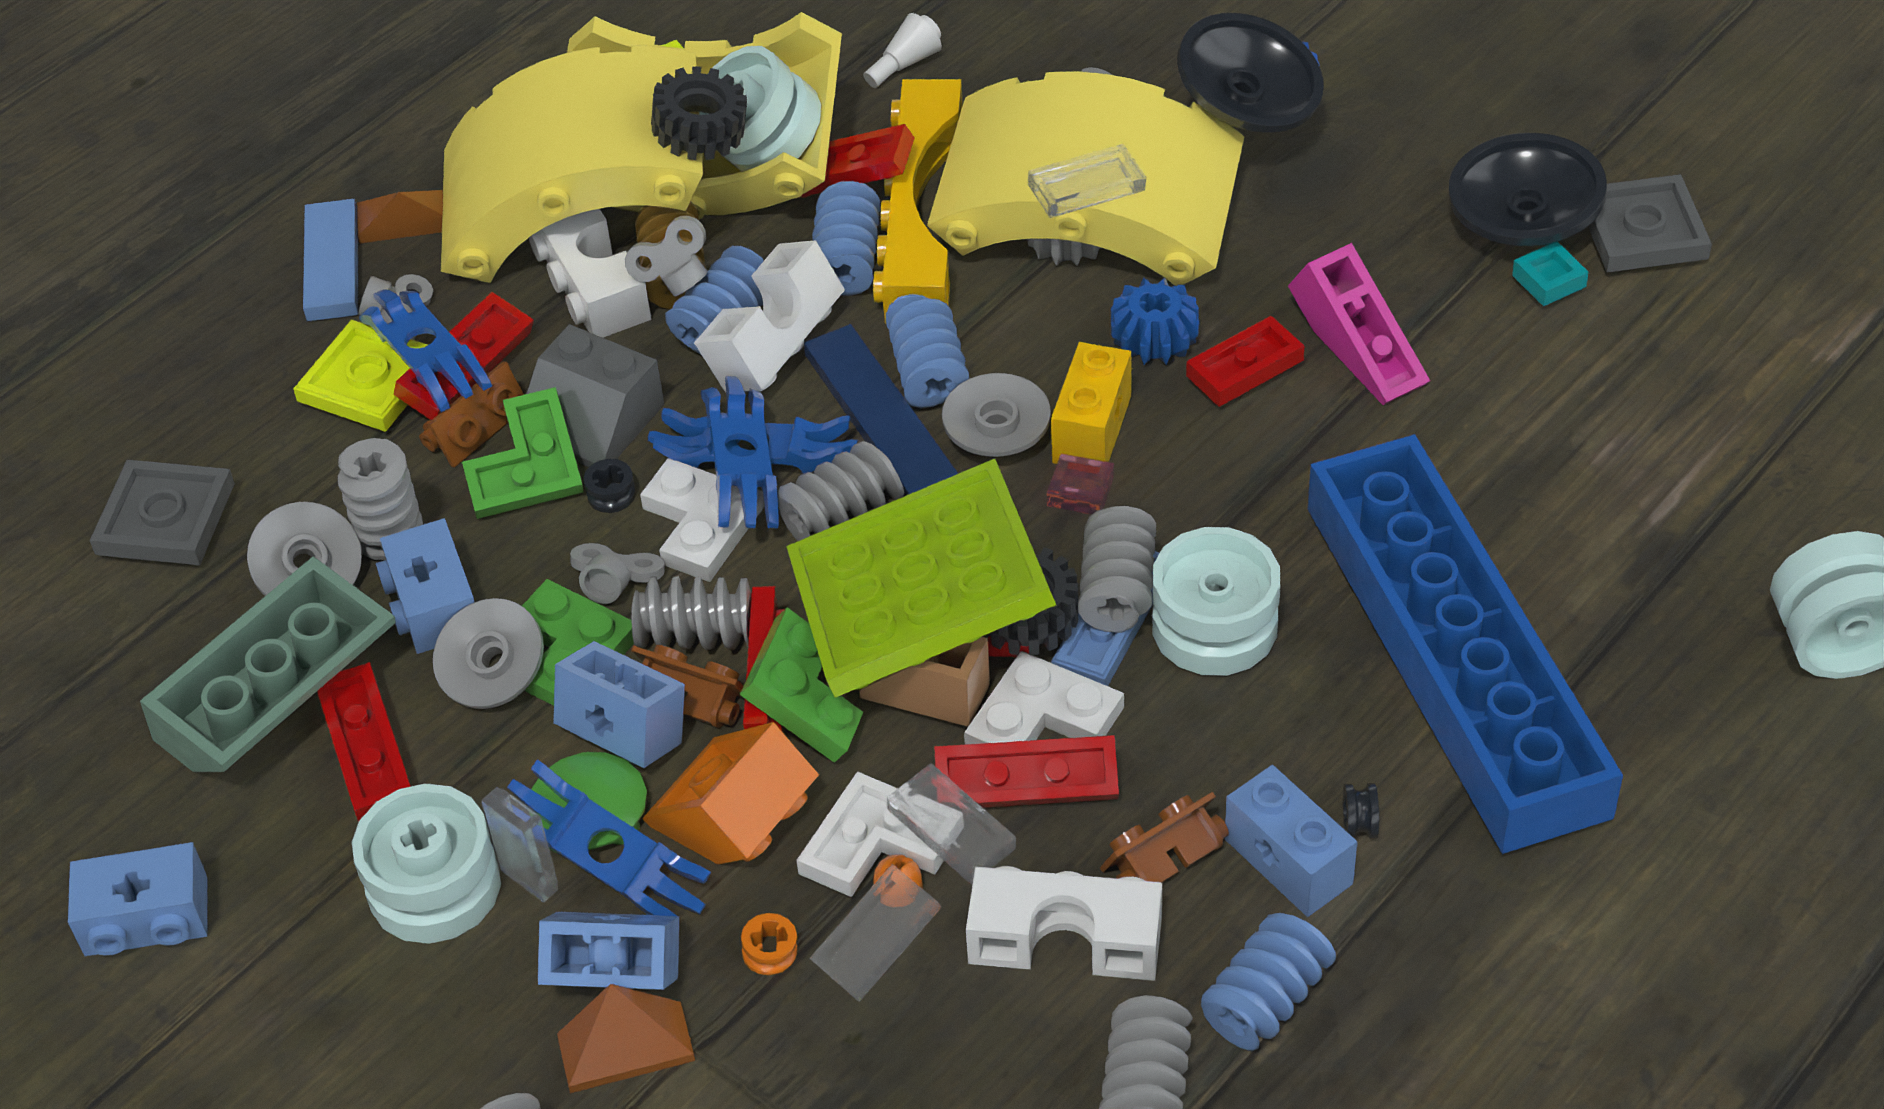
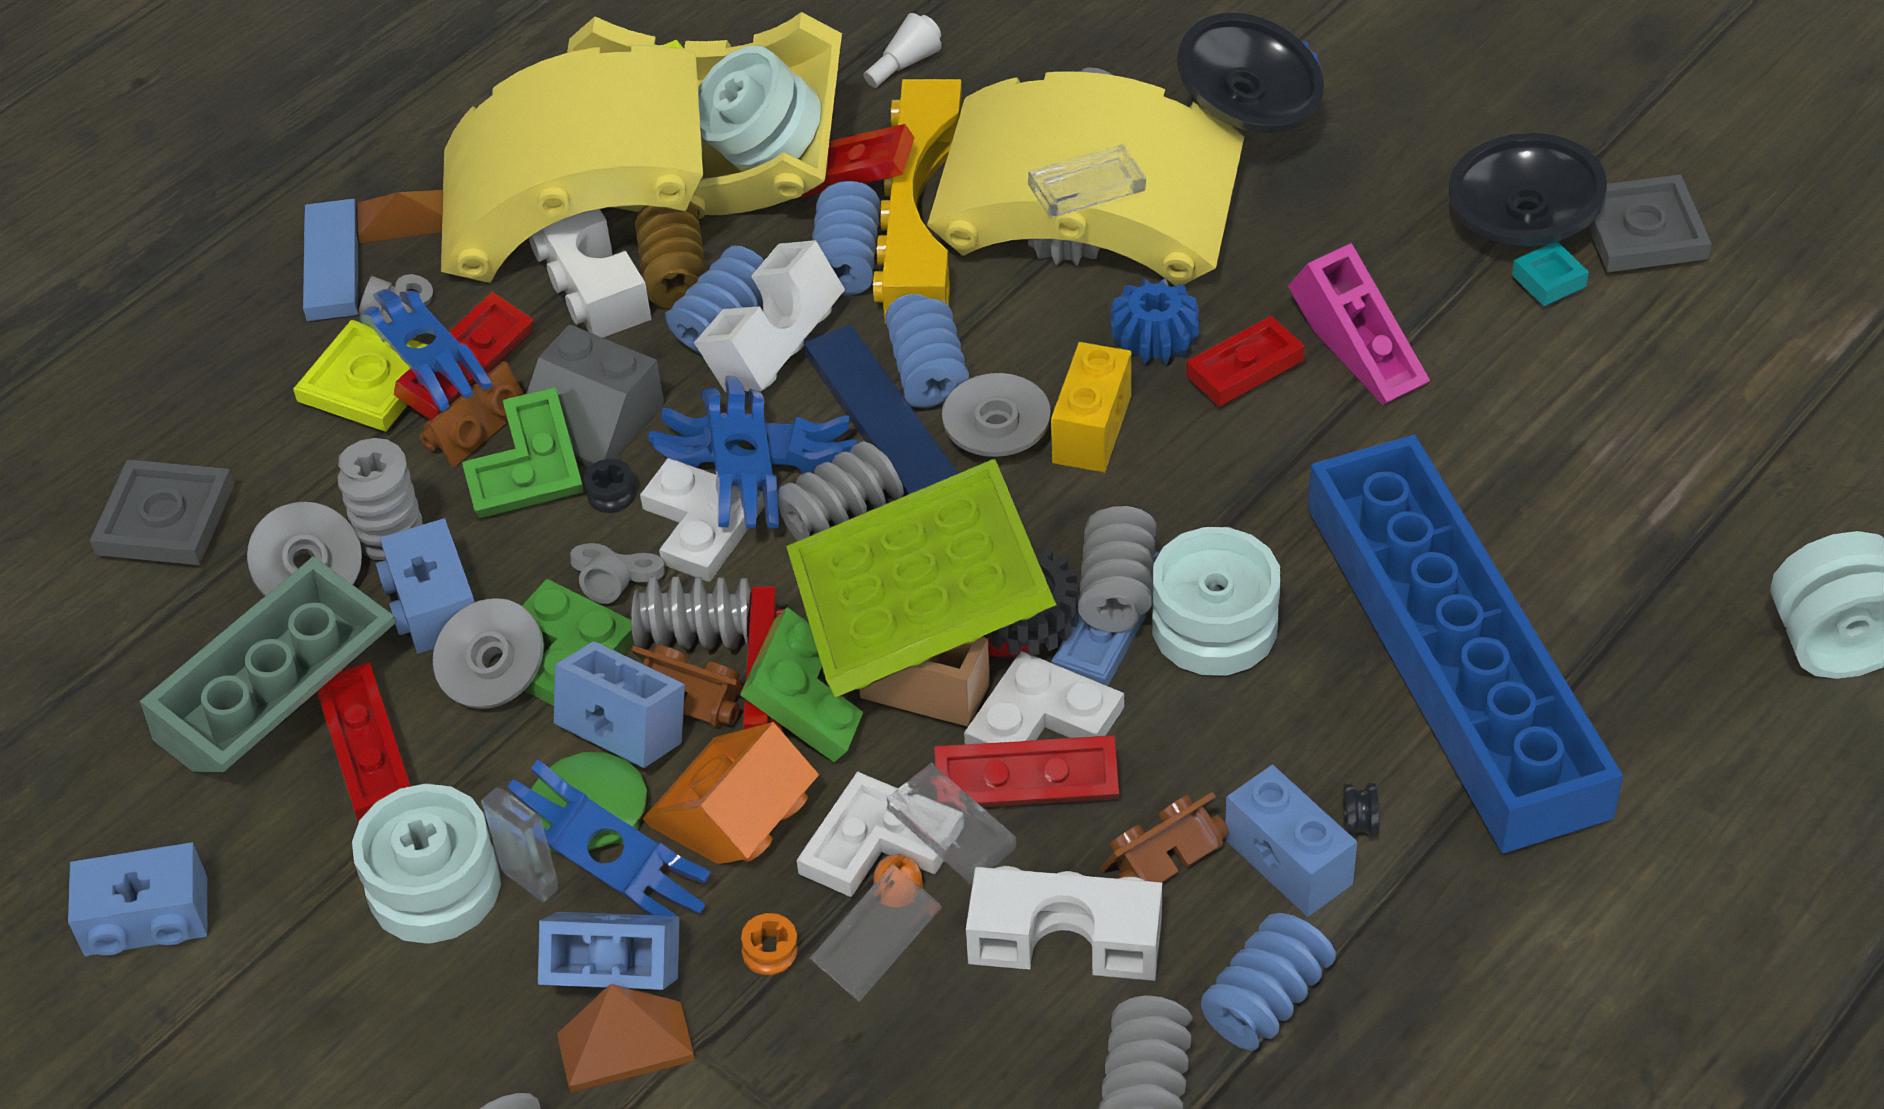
light grey piece [625,216,708,296] -> none
black tyre [651,66,747,160] -> none
clear pink tile [1047,454,1114,514] -> none

